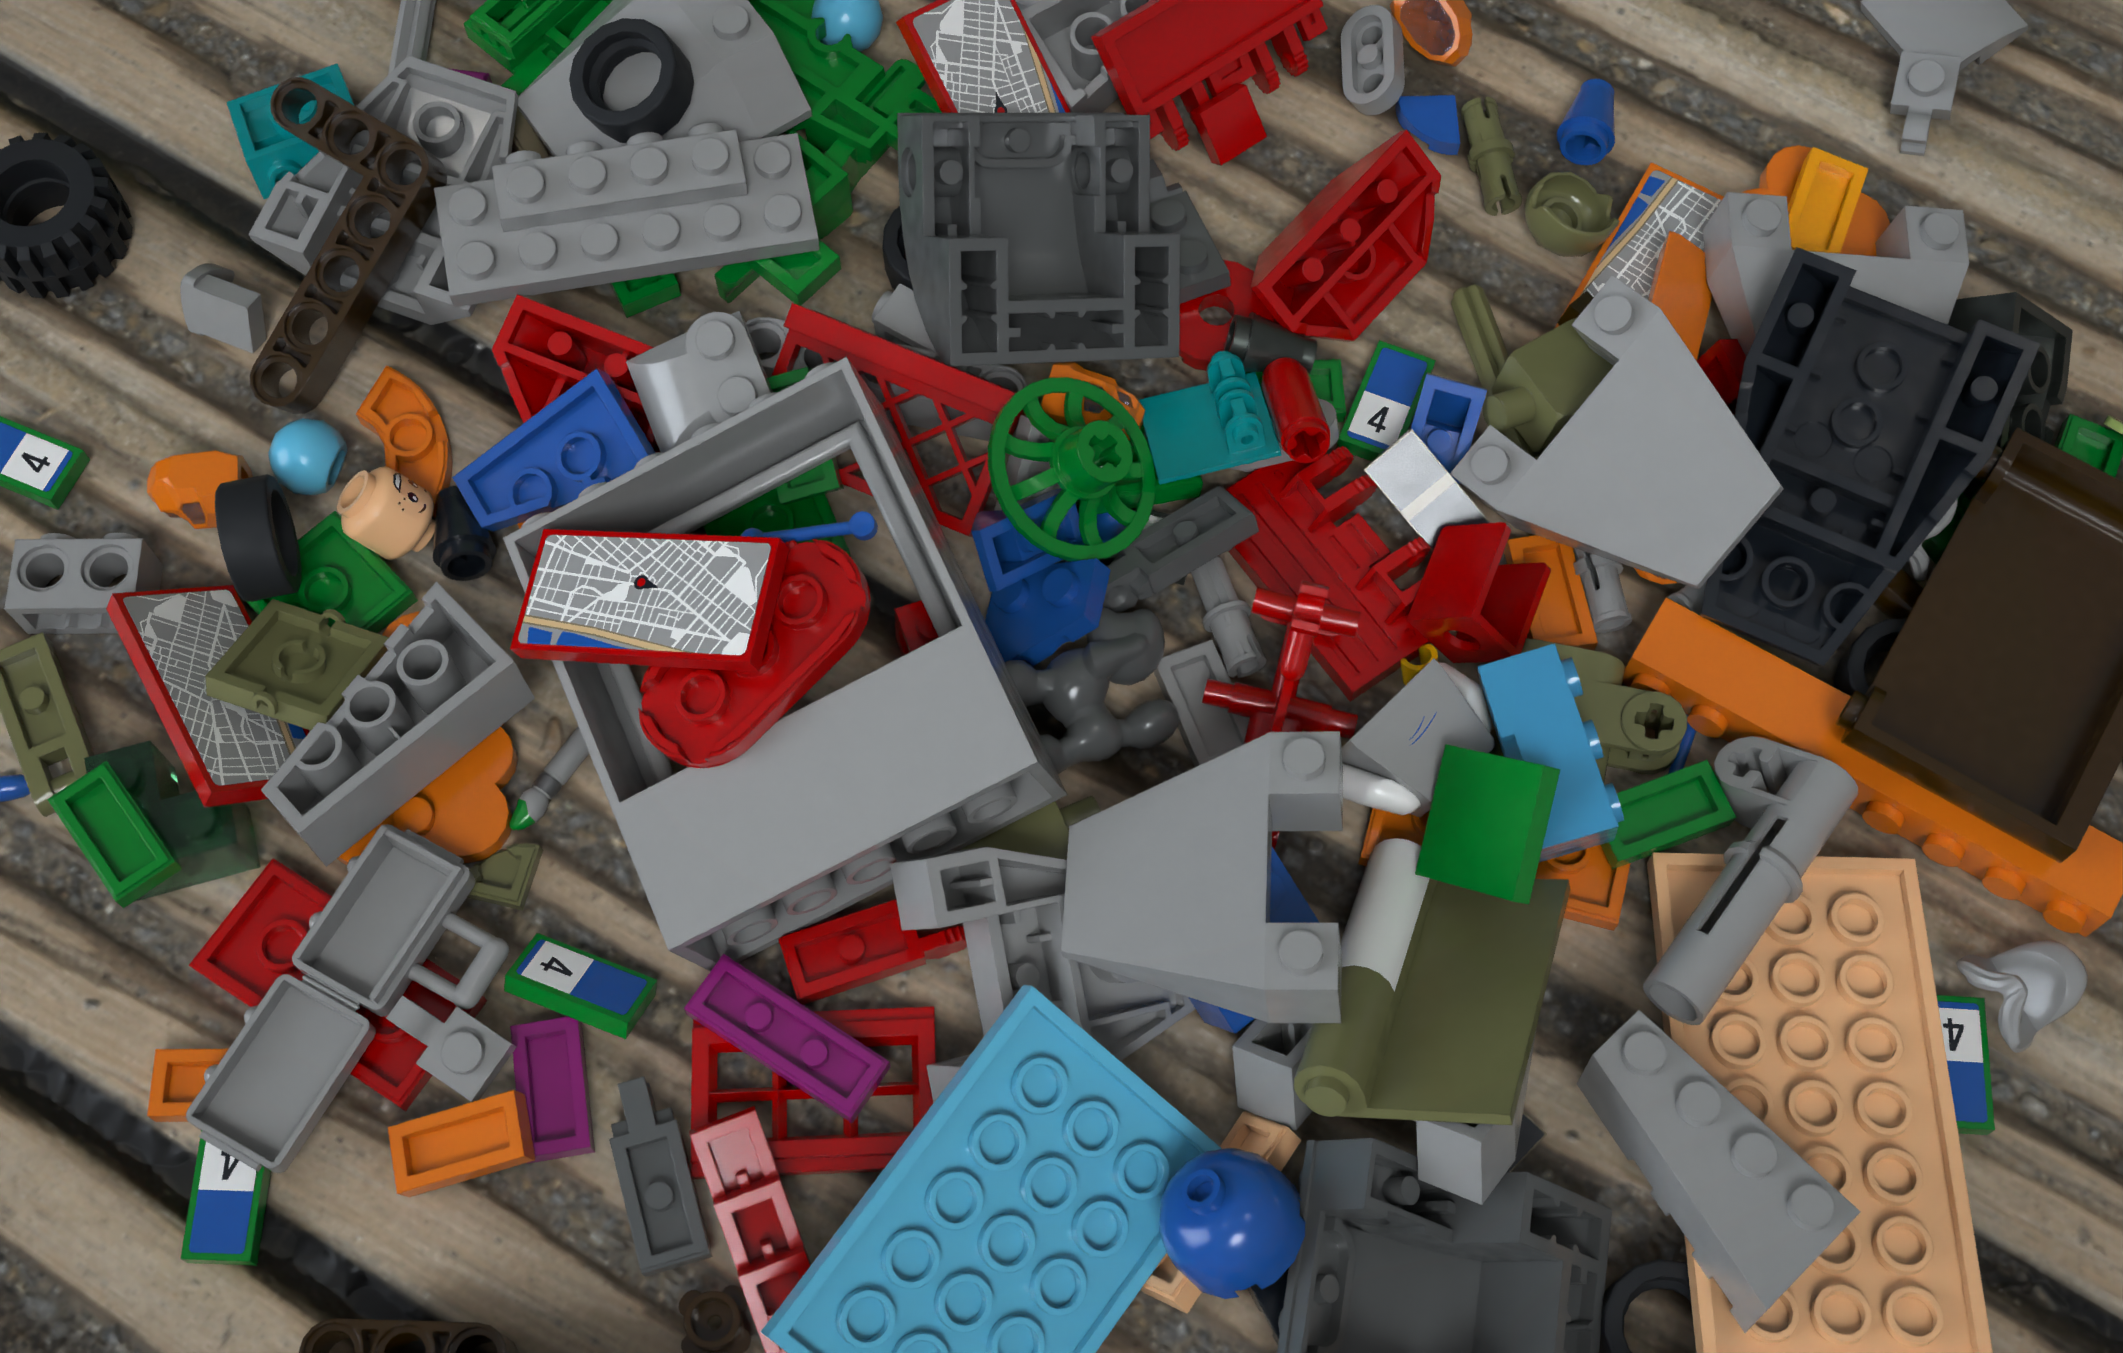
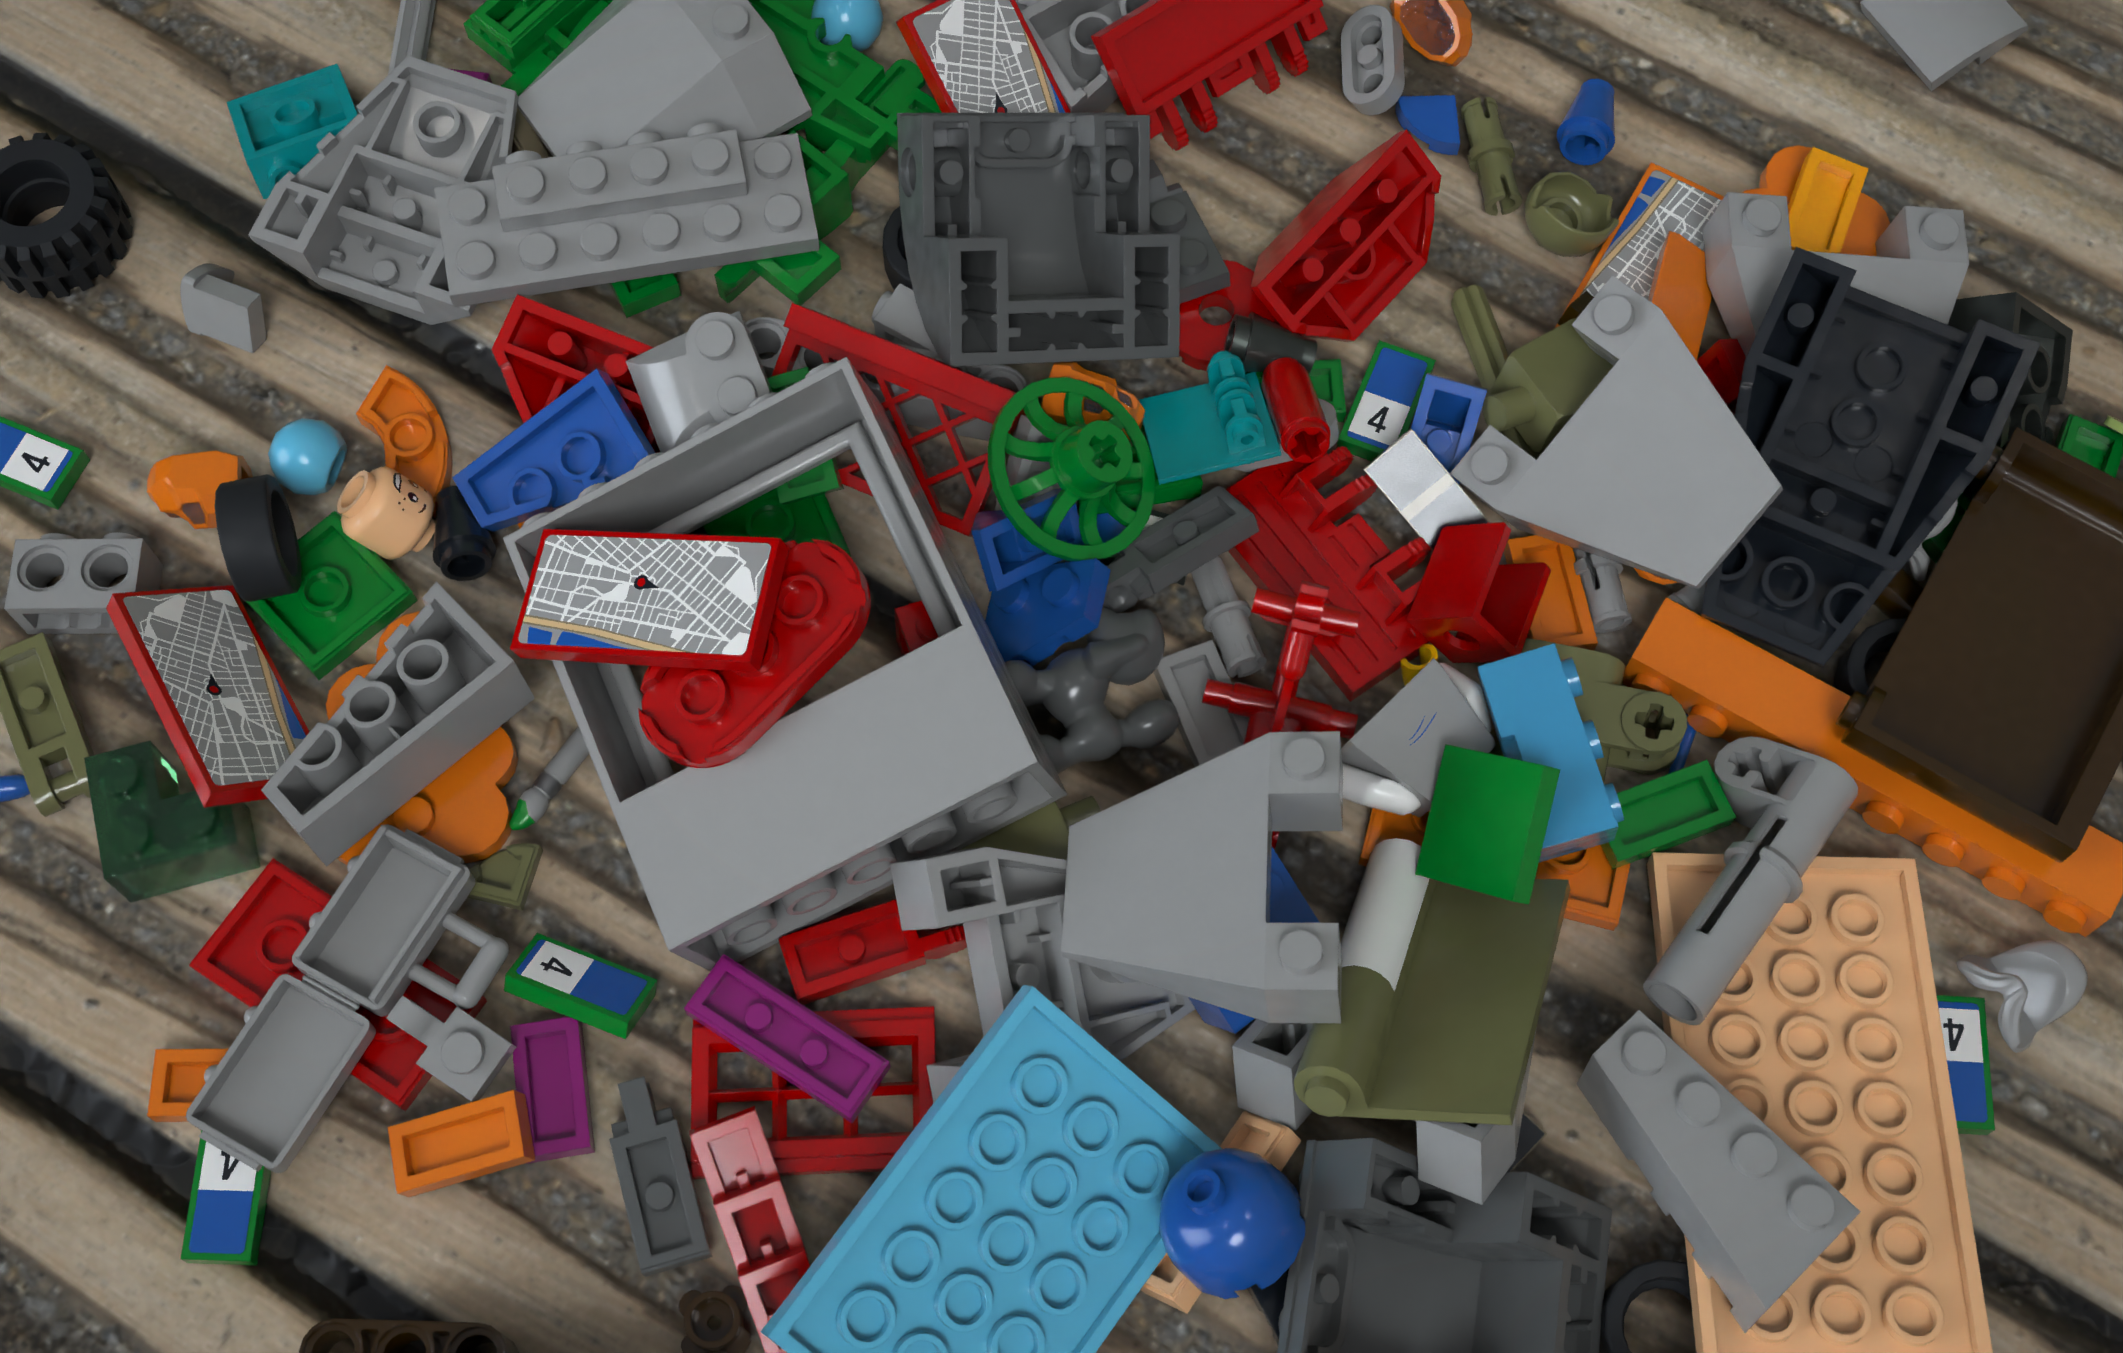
green tile [47,761,183,909] -> none
olive plate [205,599,389,731] -> none
dark brown beam [250,77,447,414] -> none
black tyre [569,18,694,143] -> none
blue hinge [741,511,878,543] -> none
red tile [1190,83,1267,166] -> none
light grey plate [1890,51,1962,156] -> none

